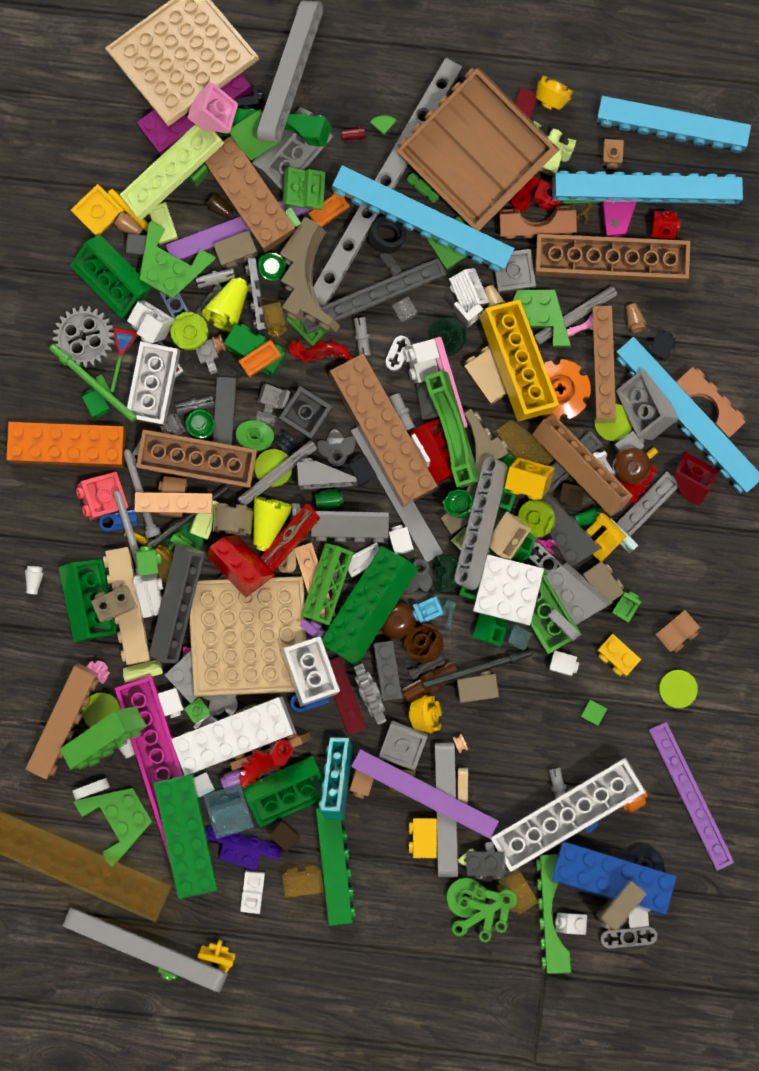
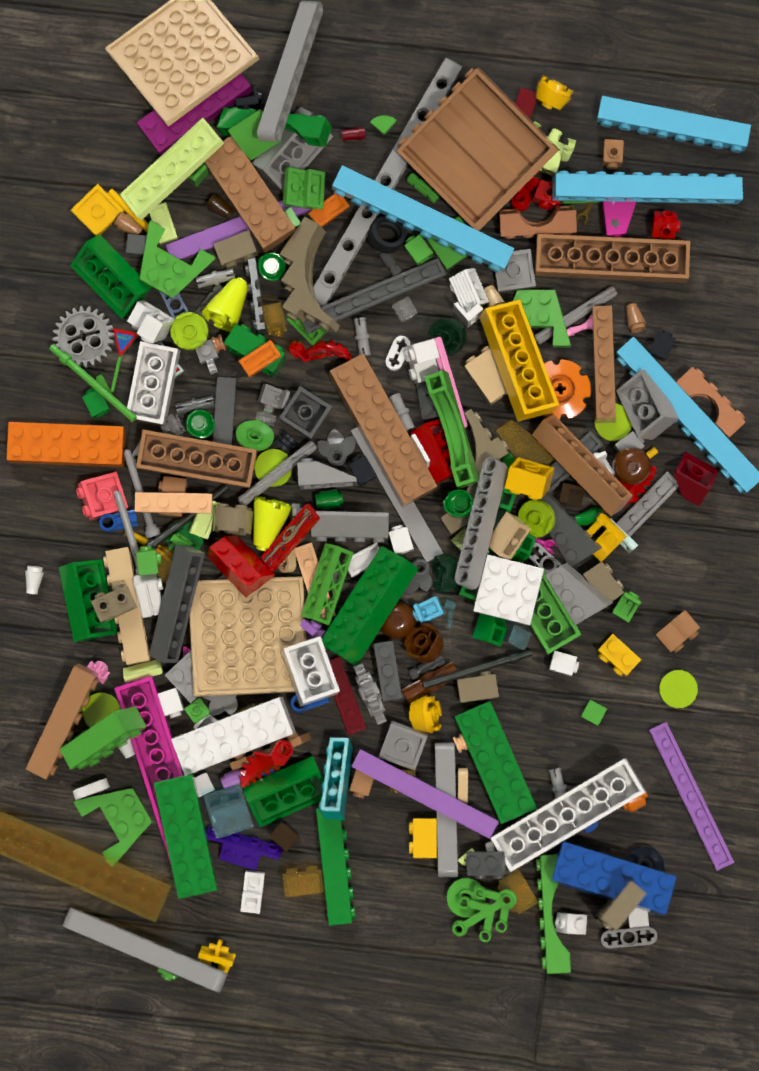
bright pink slope [187,81,238,133] -> none
light grey beam [547,609,580,642] -> none
none -> bright green brick [404,235,433,266]
none -> green brick [454,701,537,824]

